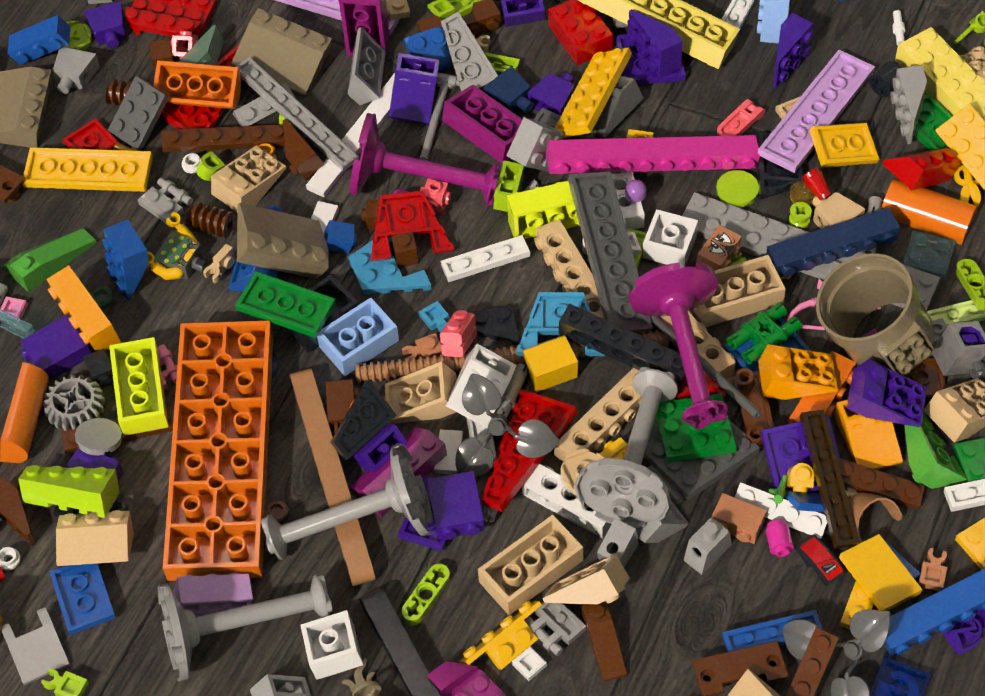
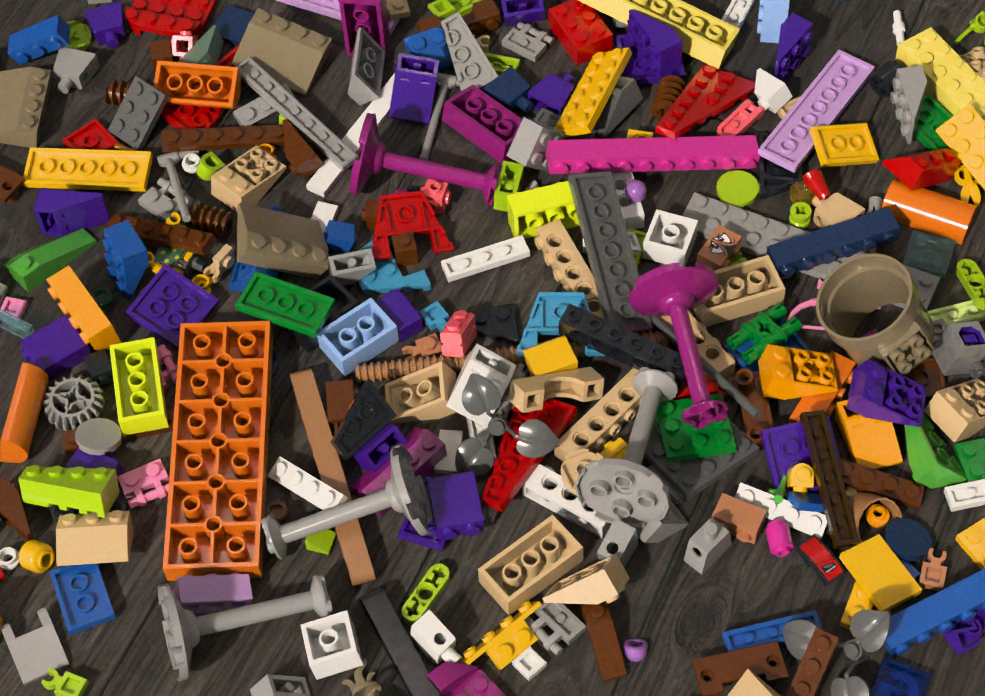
none -> yellow head [19,540,54,573]
none -> dark purple slope [34,189,111,236]
none -> reddish brown plate [103,213,216,255]
none -> bright pink plate [117,459,169,509]
none -> dark purple plate [125,264,219,351]
none -> light grey bar [156,151,200,222]
none -> yellow plate [192,274,213,293]
none -> dark blue tile [214,5,254,46]
none -> white plate [267,456,348,510]
none -> lime slope [305,529,336,555]
none -> light grey slope [328,248,376,286]
none -> dark purple brick [375,288,424,343]
none -> white torso [410,610,462,665]
none -> light grey plate [502,21,555,62]
none -> tan arch [509,367,604,413]
none -> medium lavender piece [623,638,648,662]
none -> reddish brown piece [651,75,685,120]
none -> red wing [655,64,756,139]
none -> white slope [755,68,793,113]
none -> light orange plate [865,504,890,528]
none -> dark blue tile [883,518,932,561]

